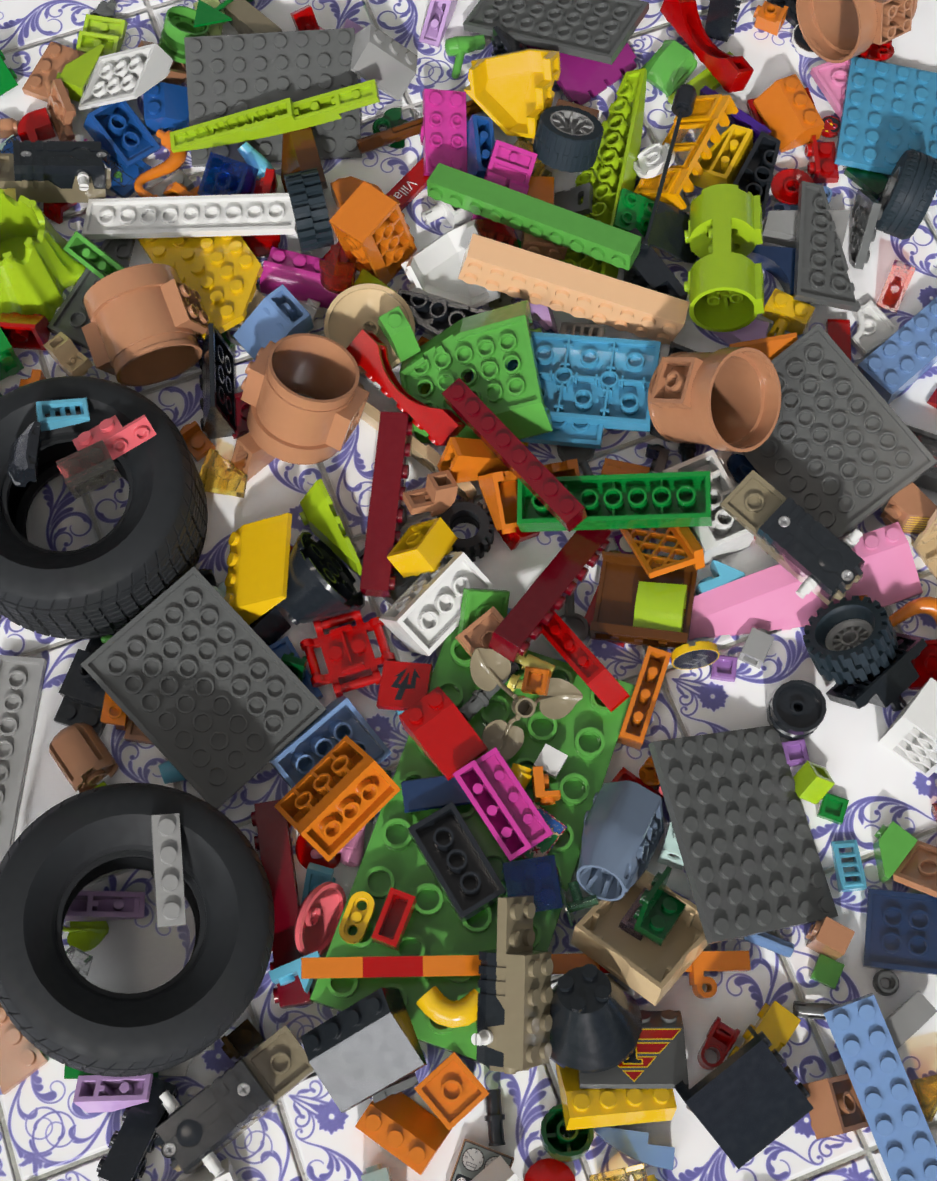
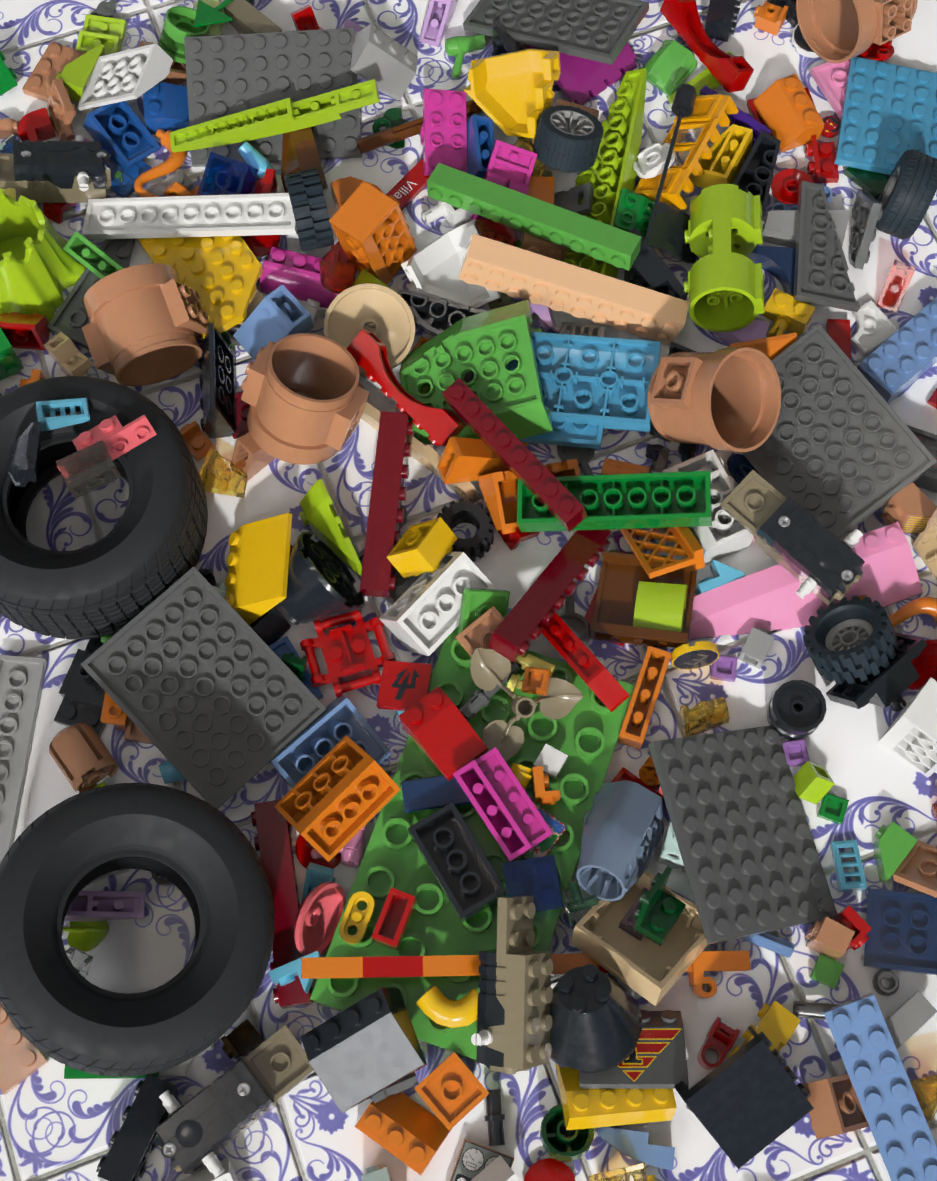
lavender slope [73,1073,153,1113] -> none
light grey plate [151,813,186,928] -> none
bright green slope [378,306,421,363] -> none
nougat brick [403,470,458,517] -> none
none -> clear yellow slope [679,697,730,737]
none -> red bracket [833,905,872,951]

